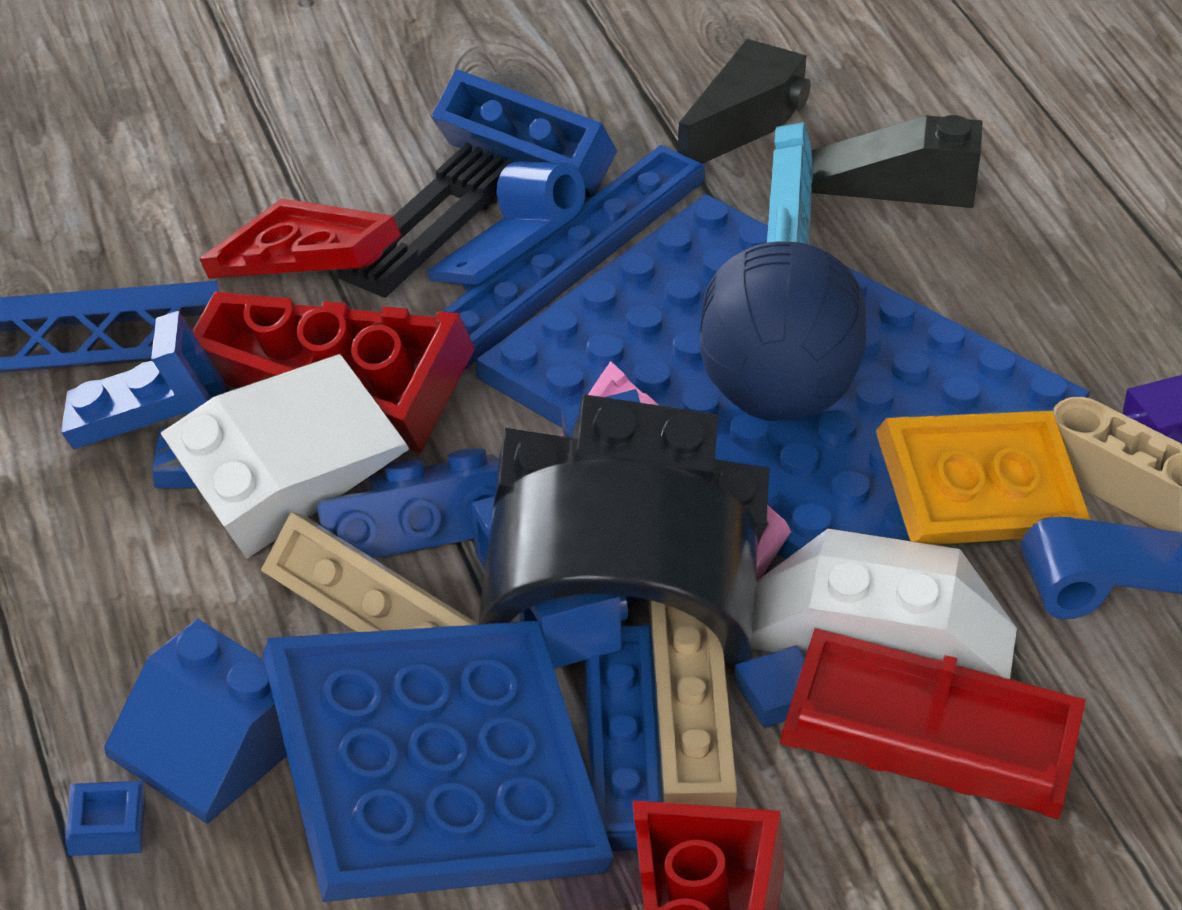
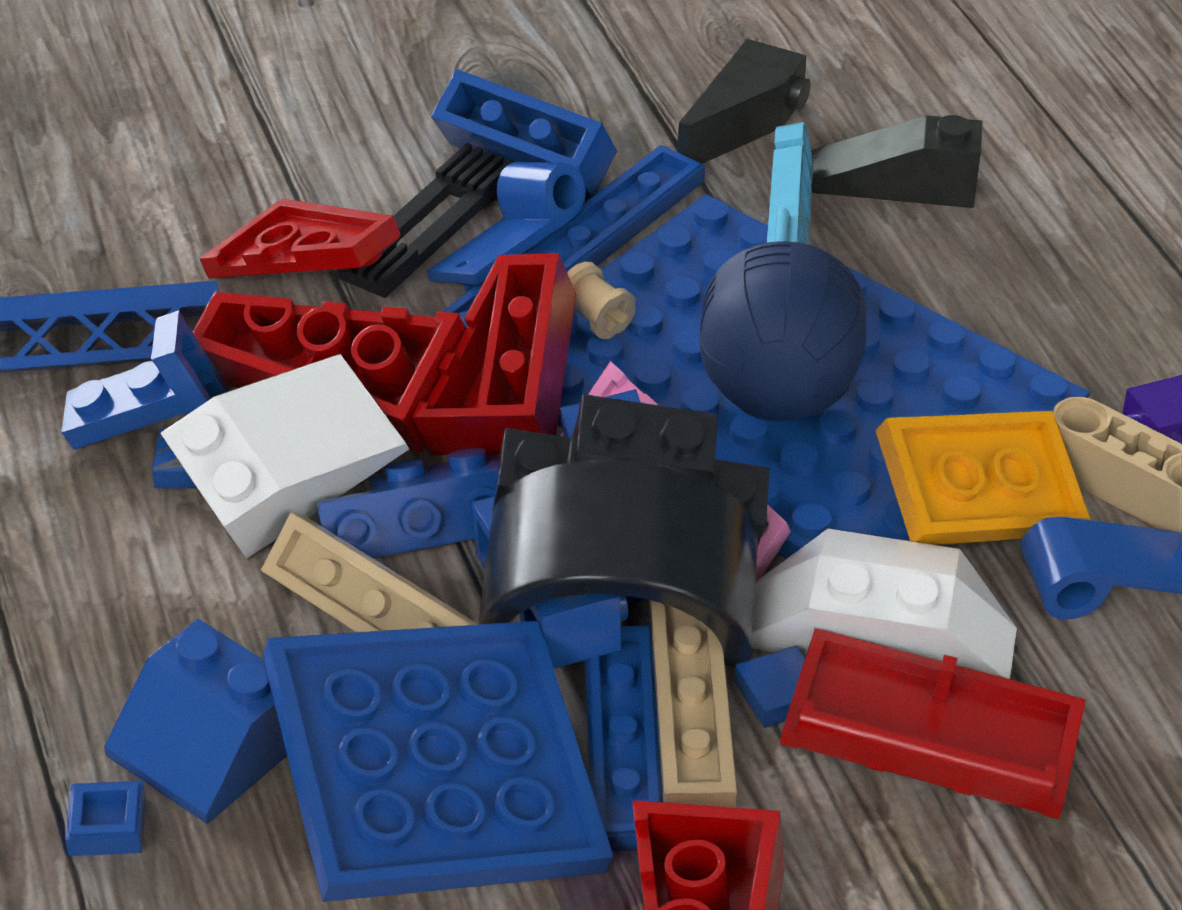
none -> red wedge [411,253,576,455]
none -> tan bush [567,261,636,339]

